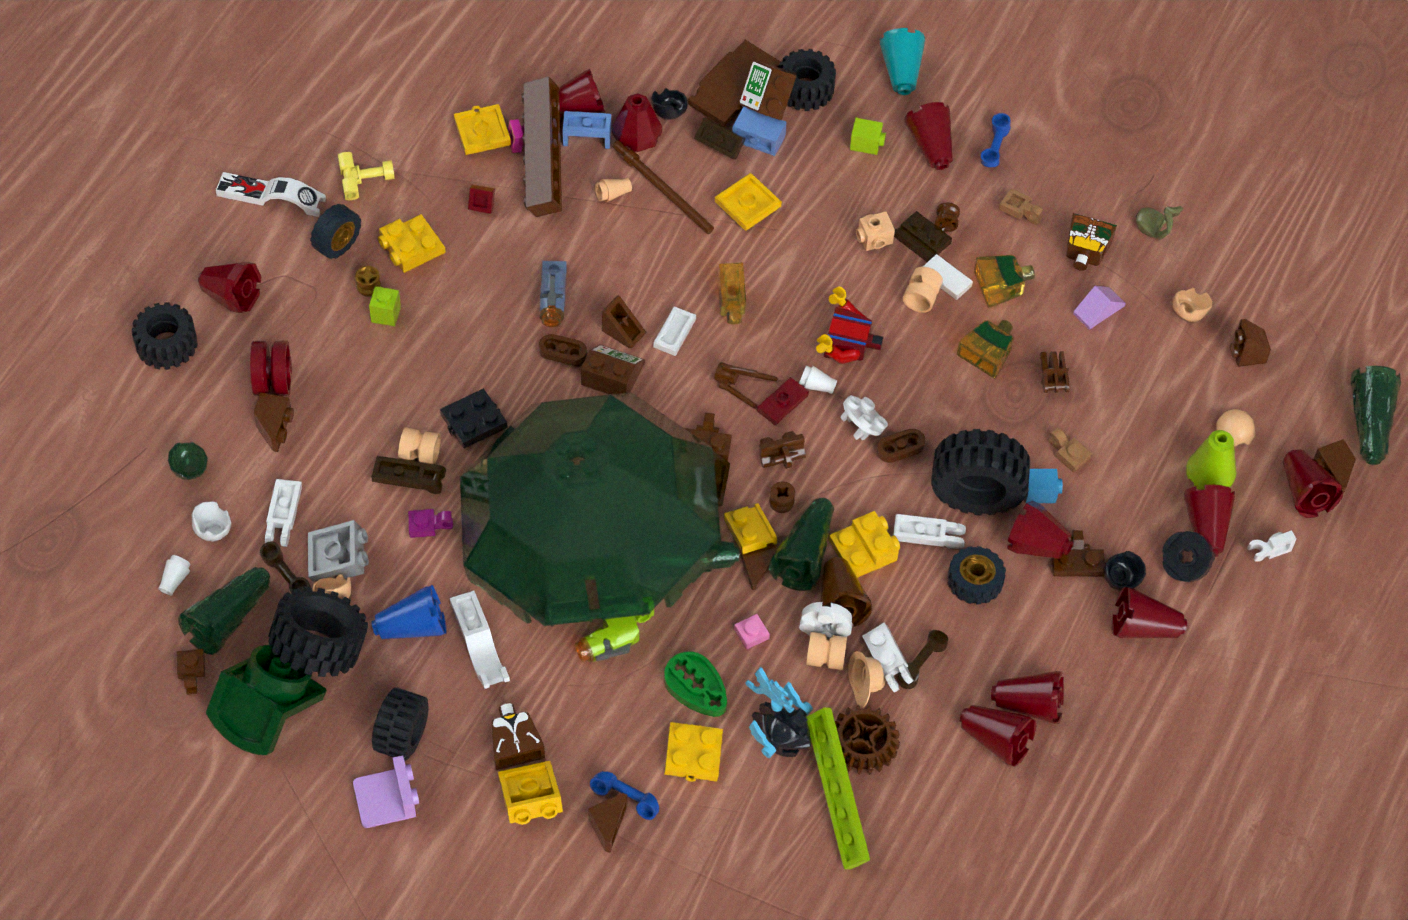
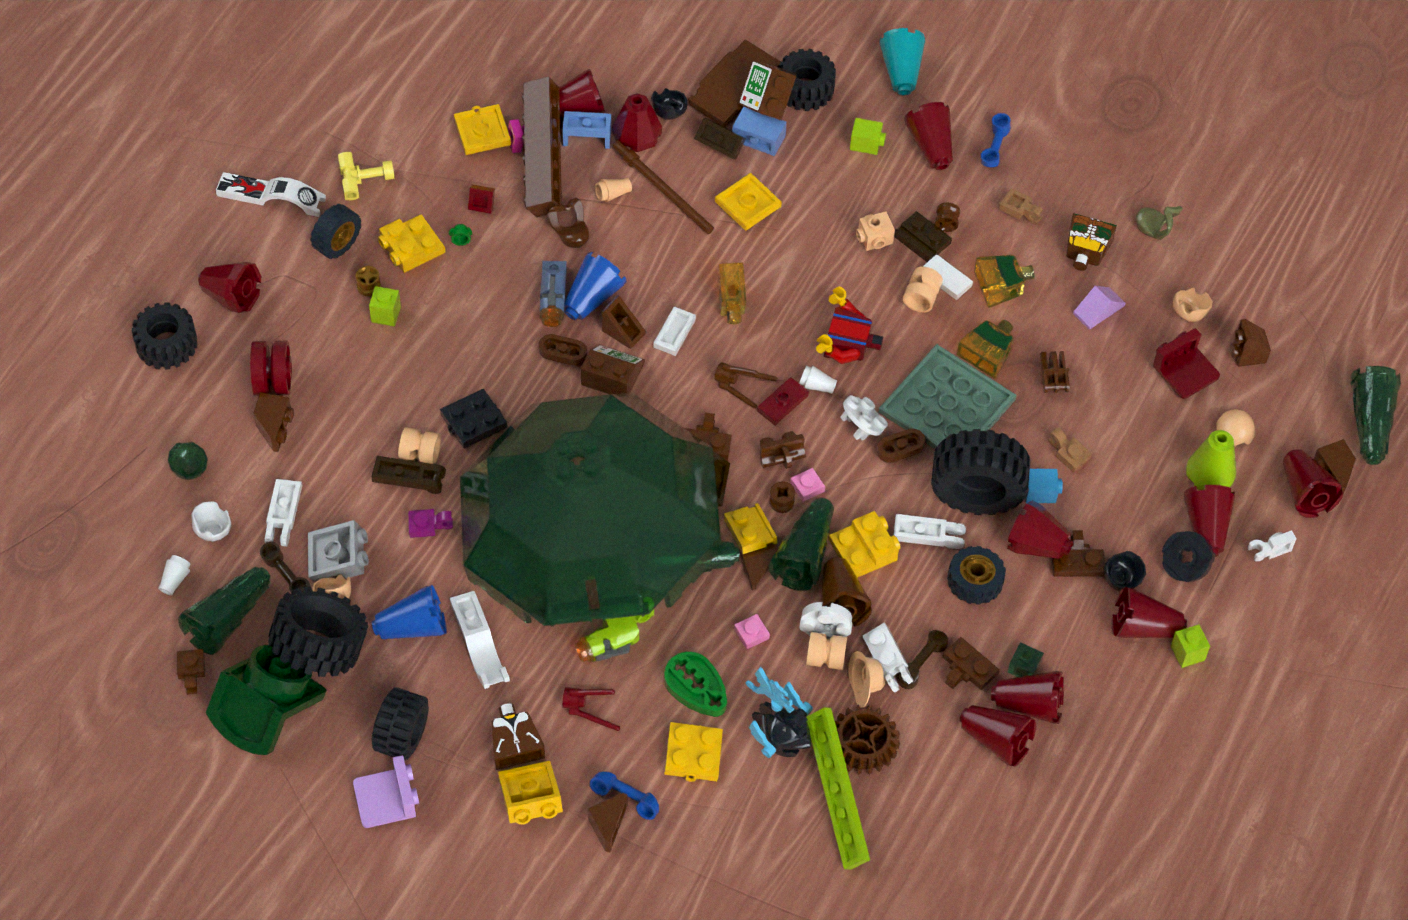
none -> green plate [449,224,472,246]
none -> reddish brown piece [547,197,589,248]
none -> dark red plant [562,687,620,731]
none -> blue cone [564,252,626,321]
none -> bright pink plate [790,468,825,502]
none -> sand green tile [879,344,1017,449]
none -> reddish brown hinge [942,637,1000,690]
none -> clear green plate [1007,642,1044,677]
none -> dark red bracket [1153,328,1220,399]
none -> lime brick [1171,624,1210,668]

